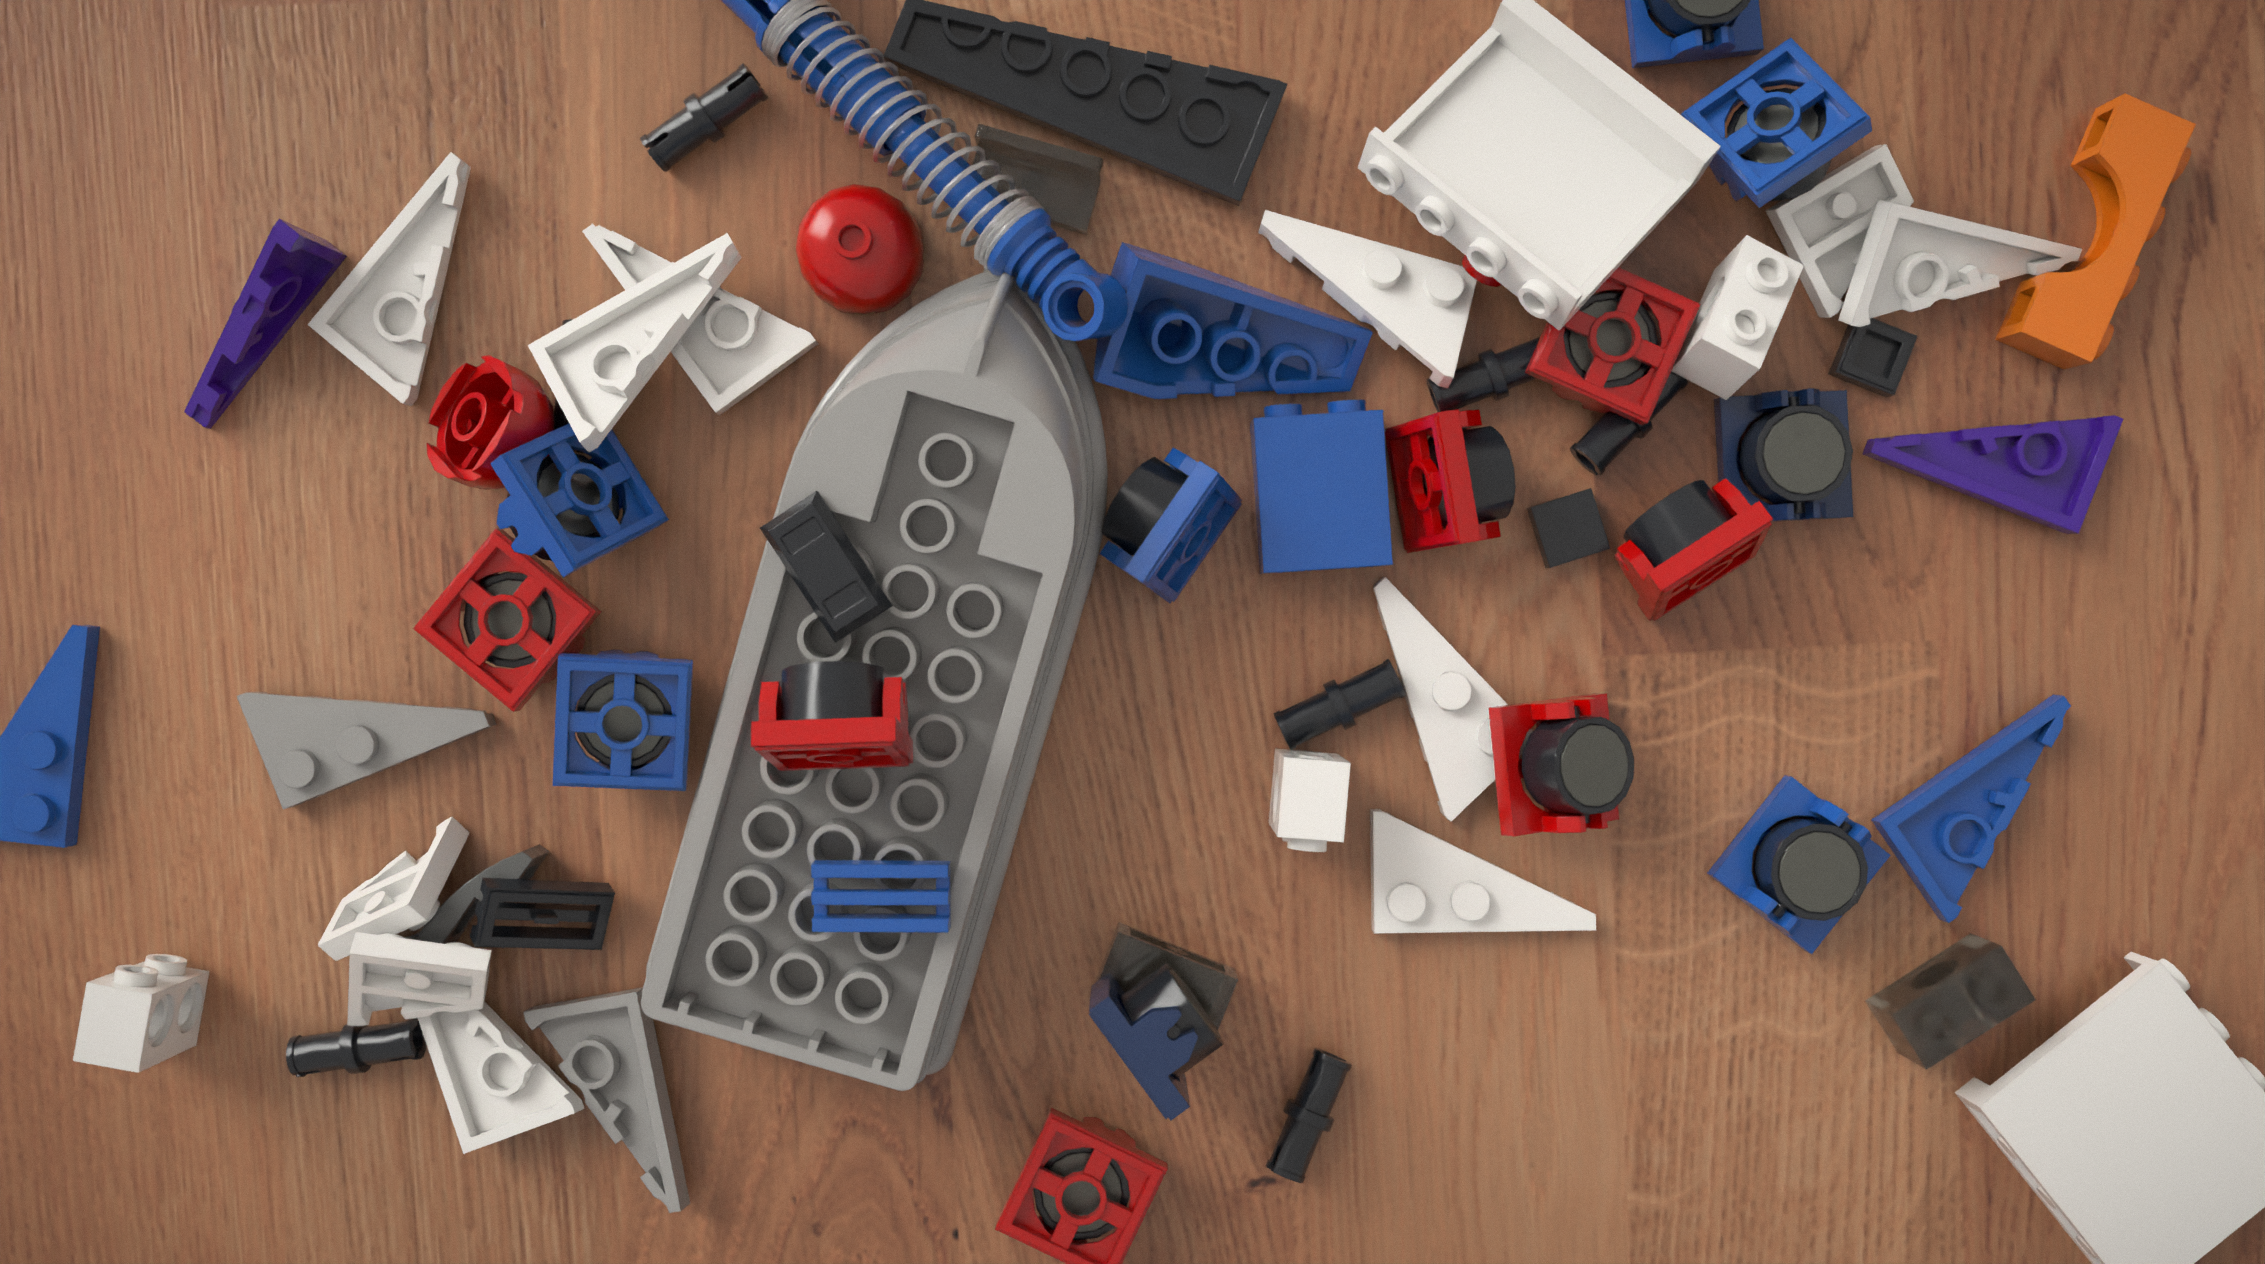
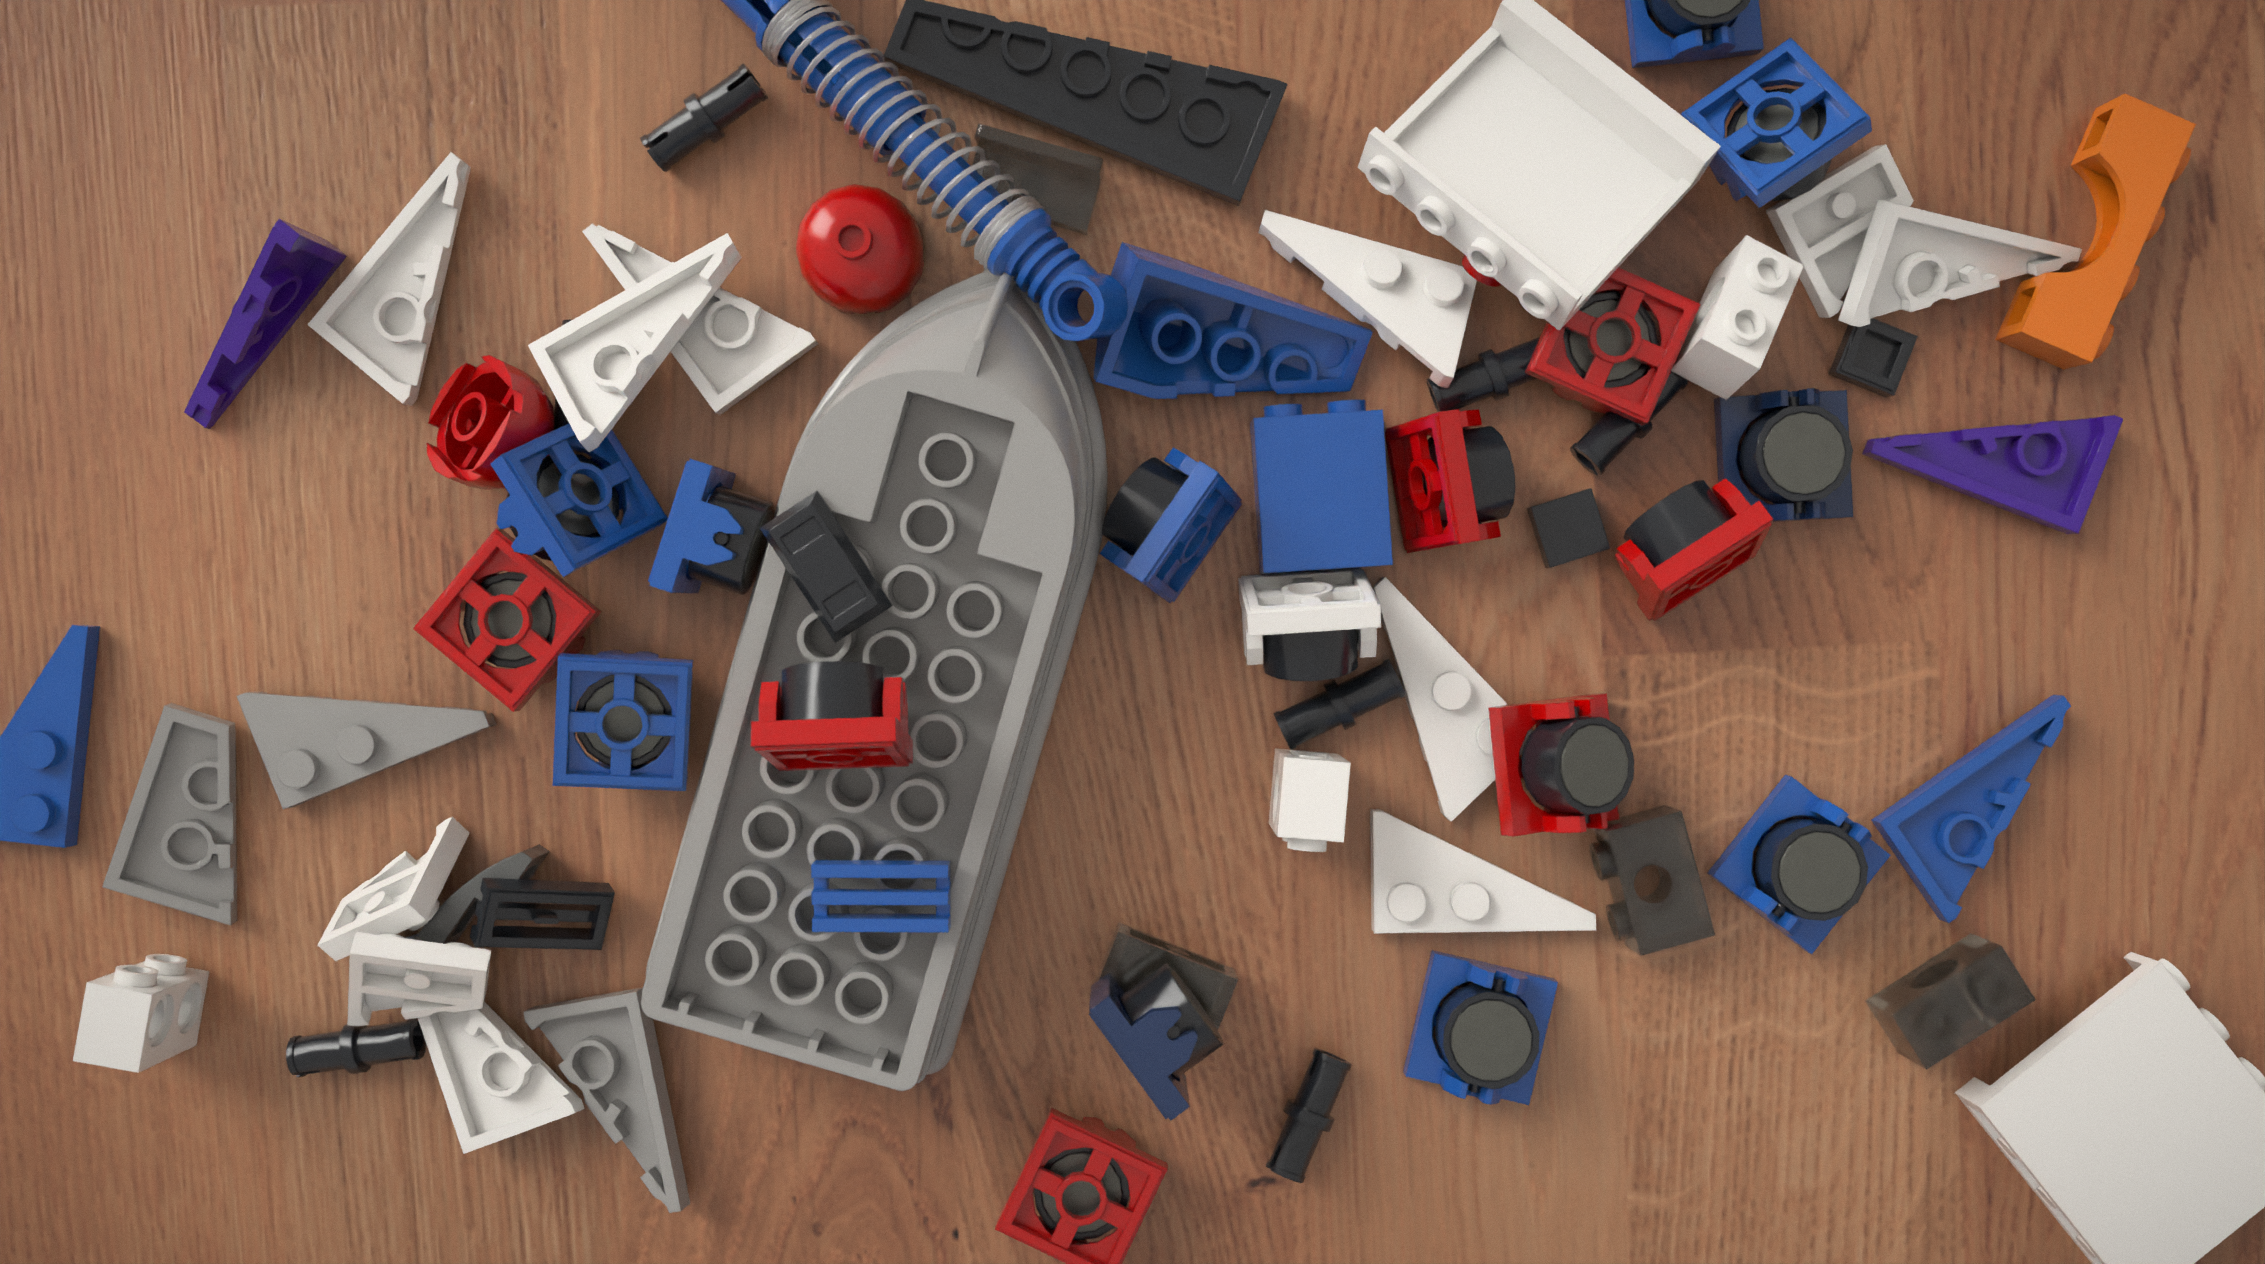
none -> light grey wing [102,703,237,925]
none -> blue piece [648,459,775,595]
none -> white piece [1238,568,1381,681]
none -> piece [1403,950,1558,1105]
none -> clear smoke brick [1589,805,1715,956]

